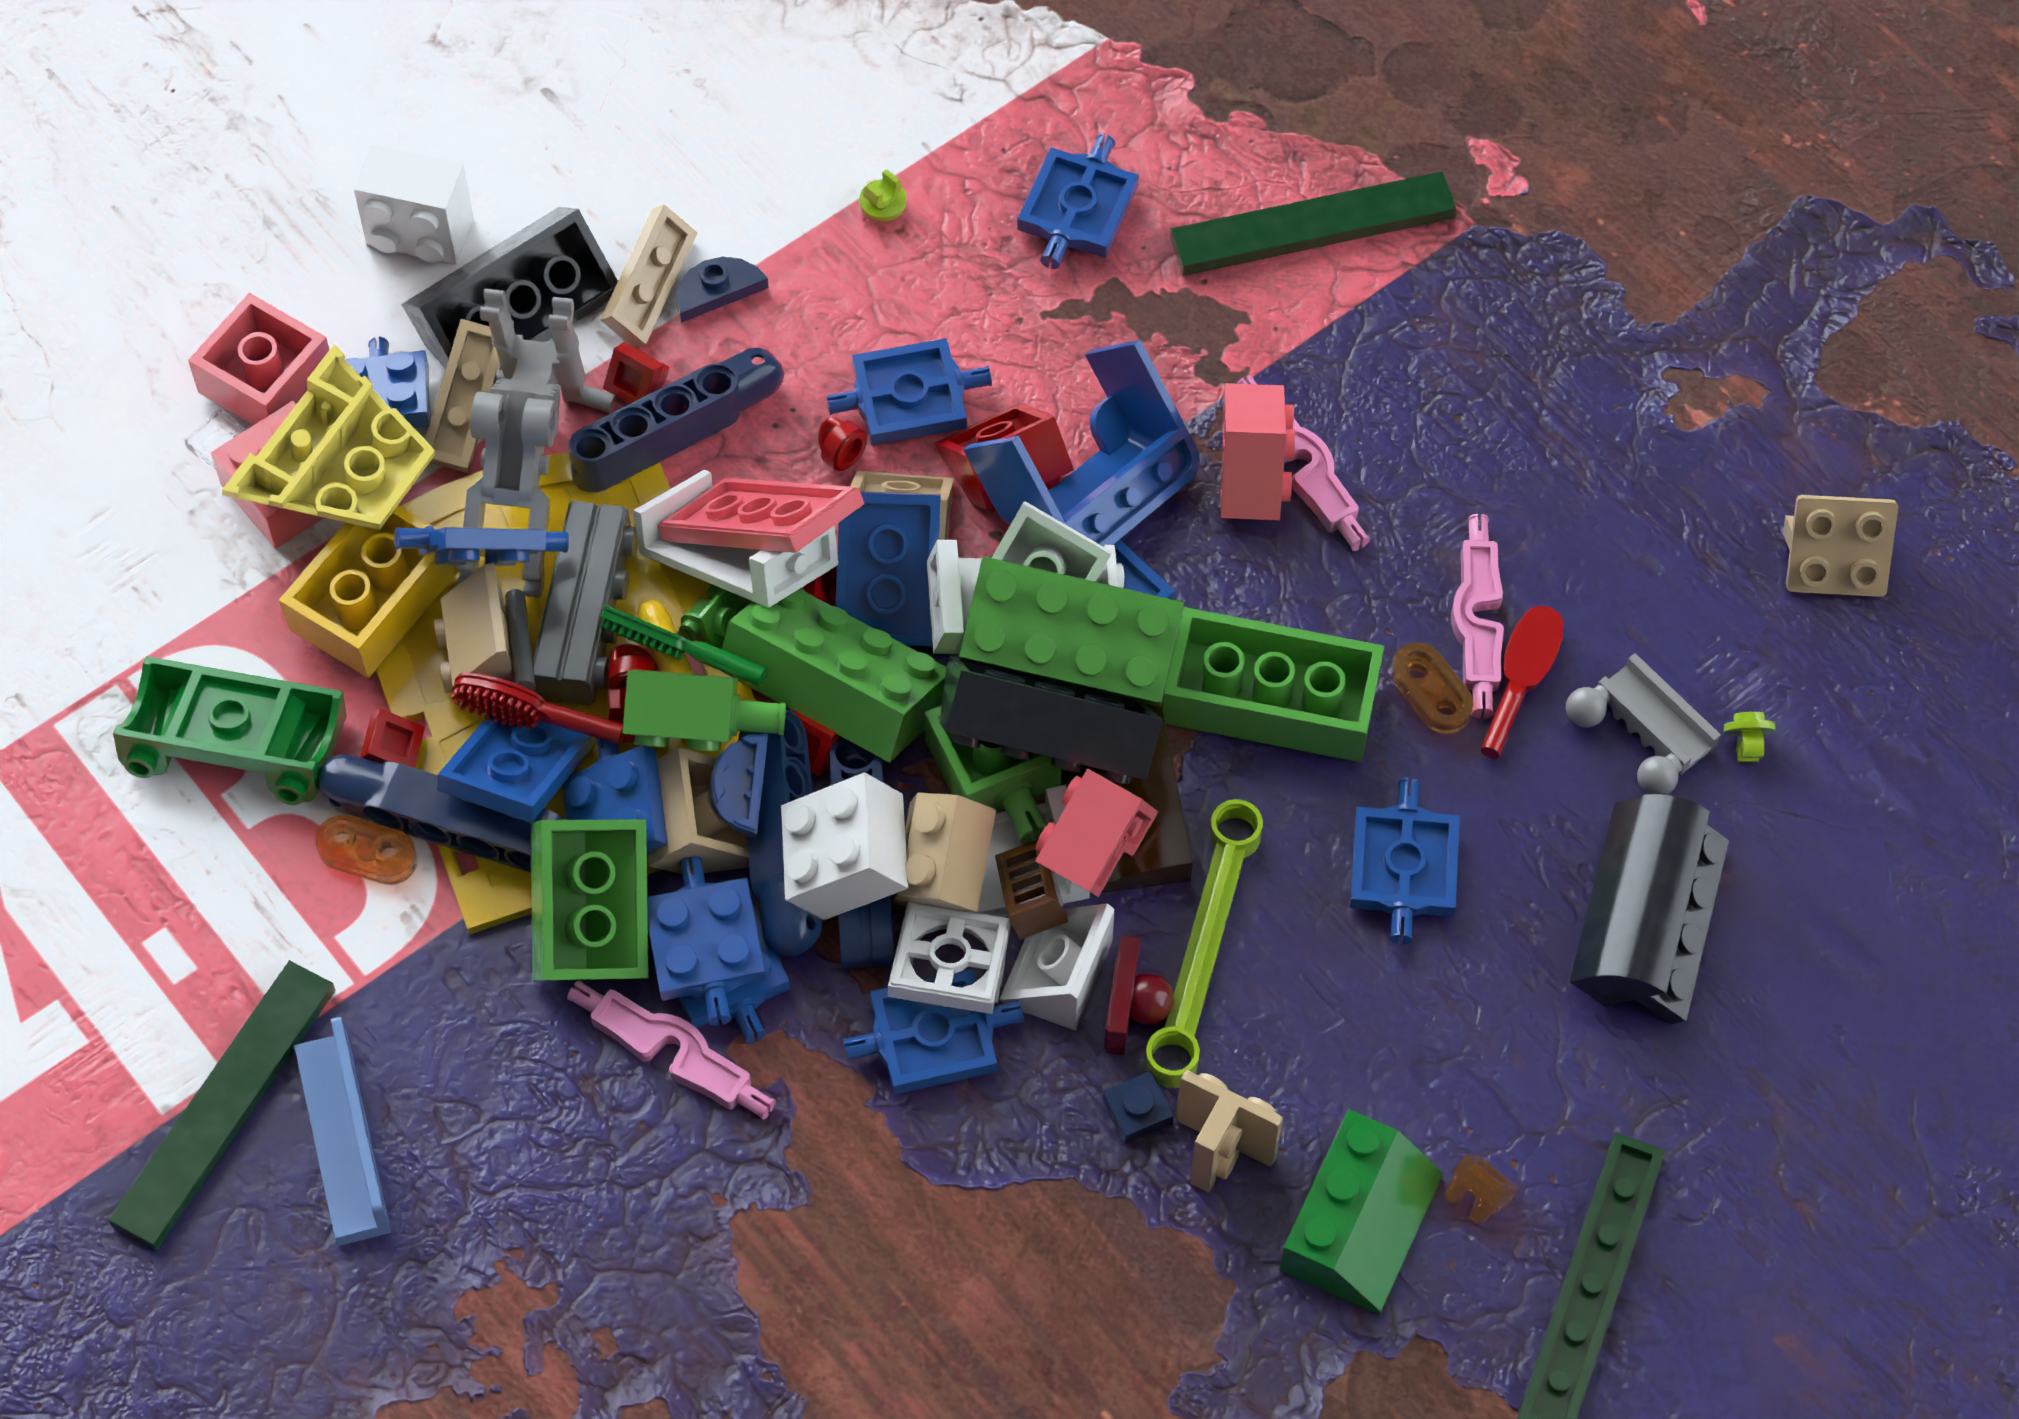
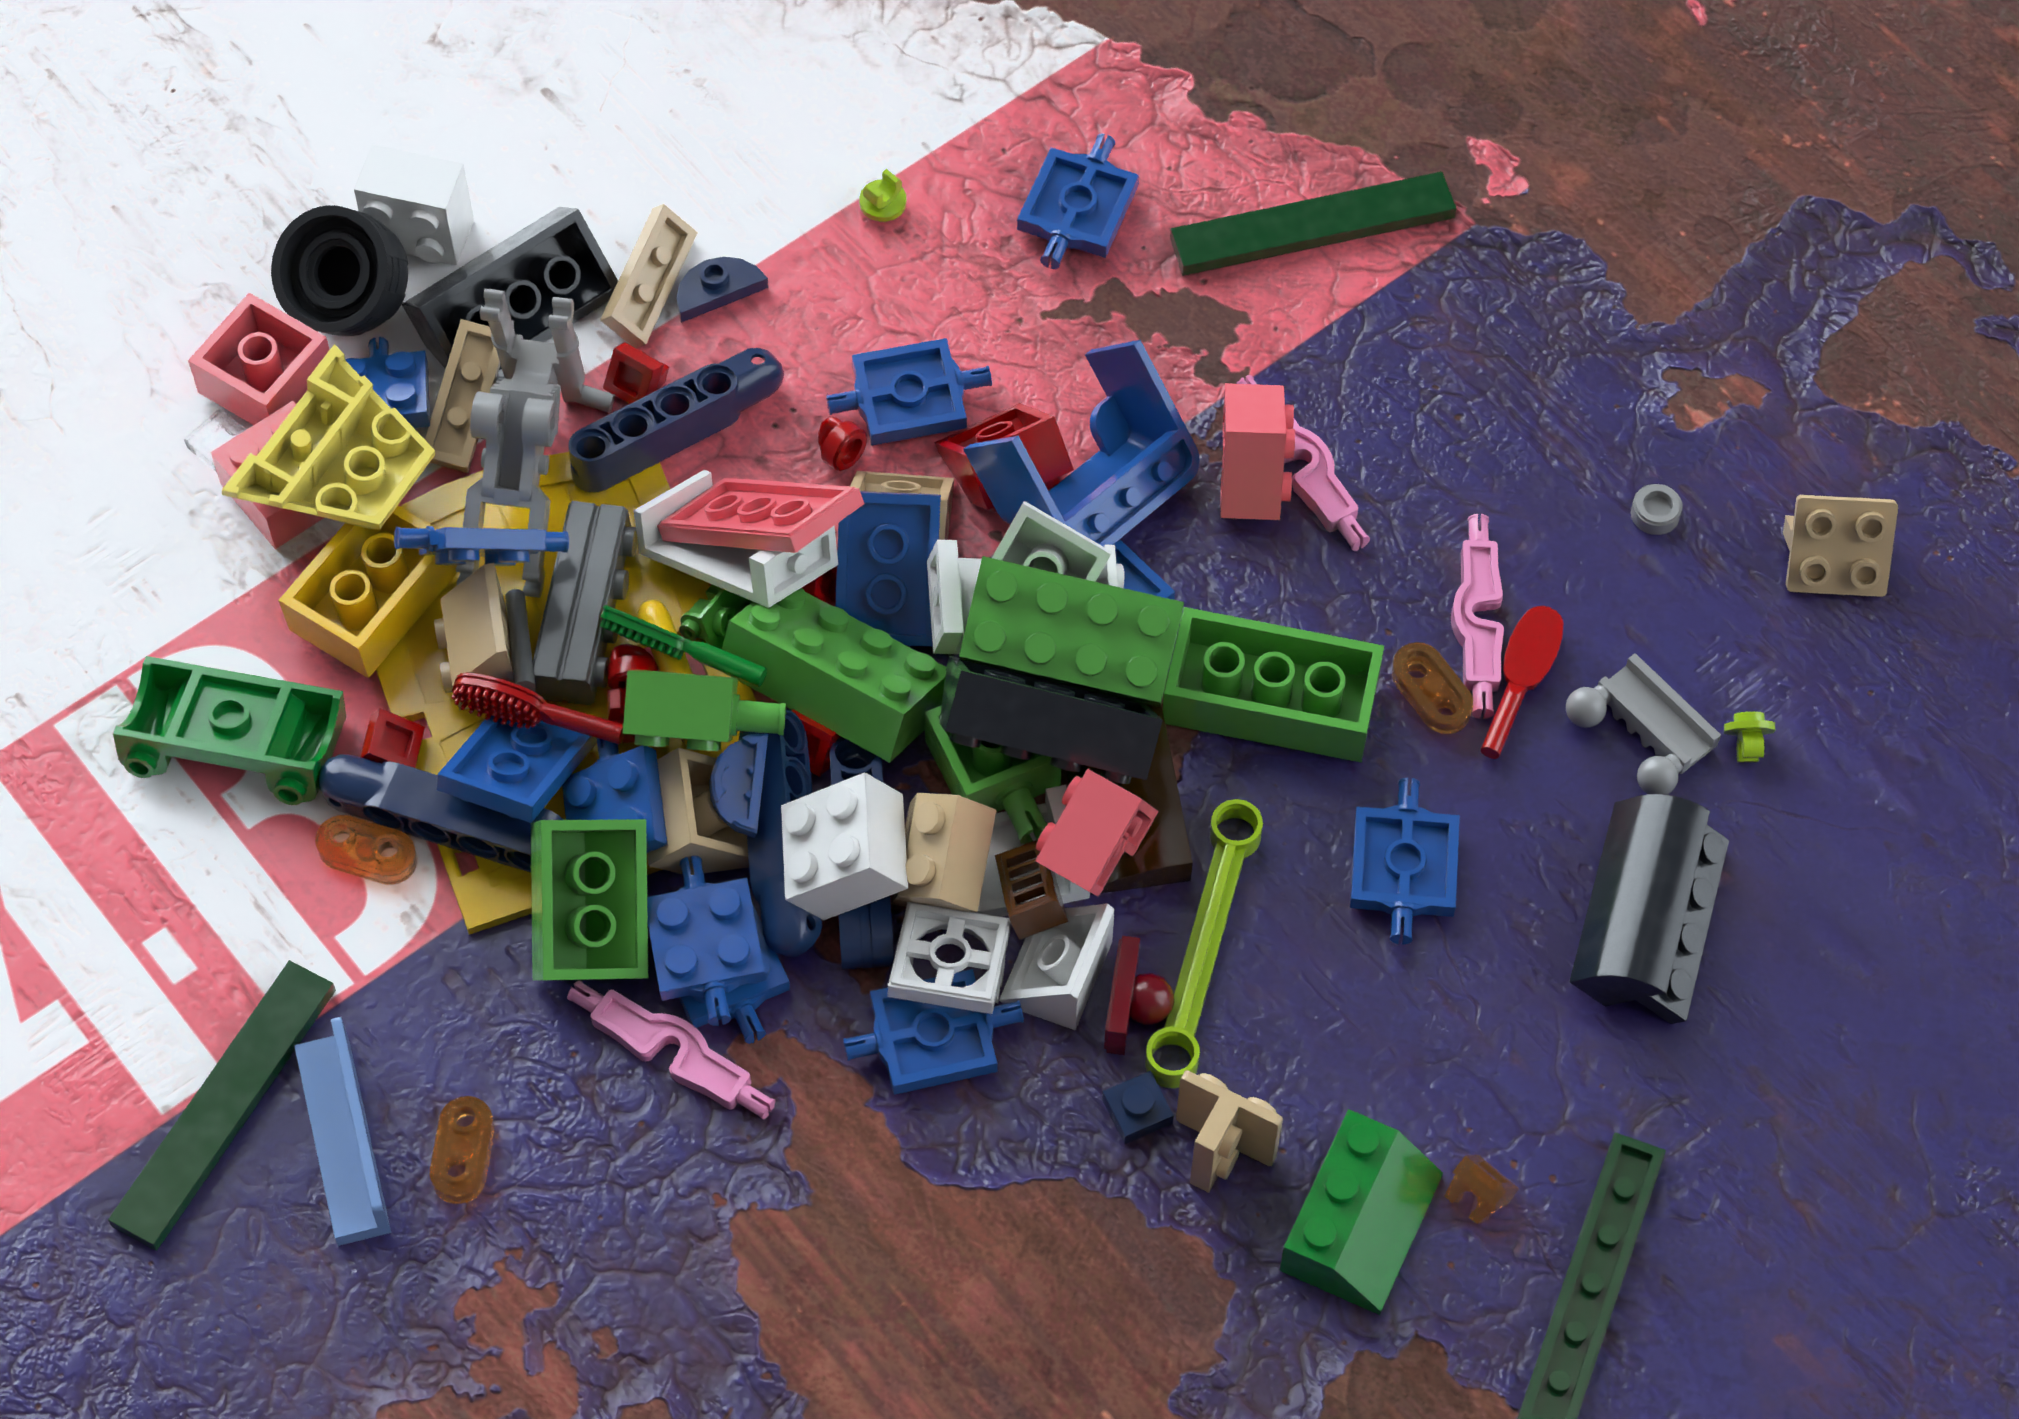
none -> black piece [271,205,408,336]
none -> clear orange plate [430,1096,495,1204]
none -> light grey tile [1631,484,1682,535]

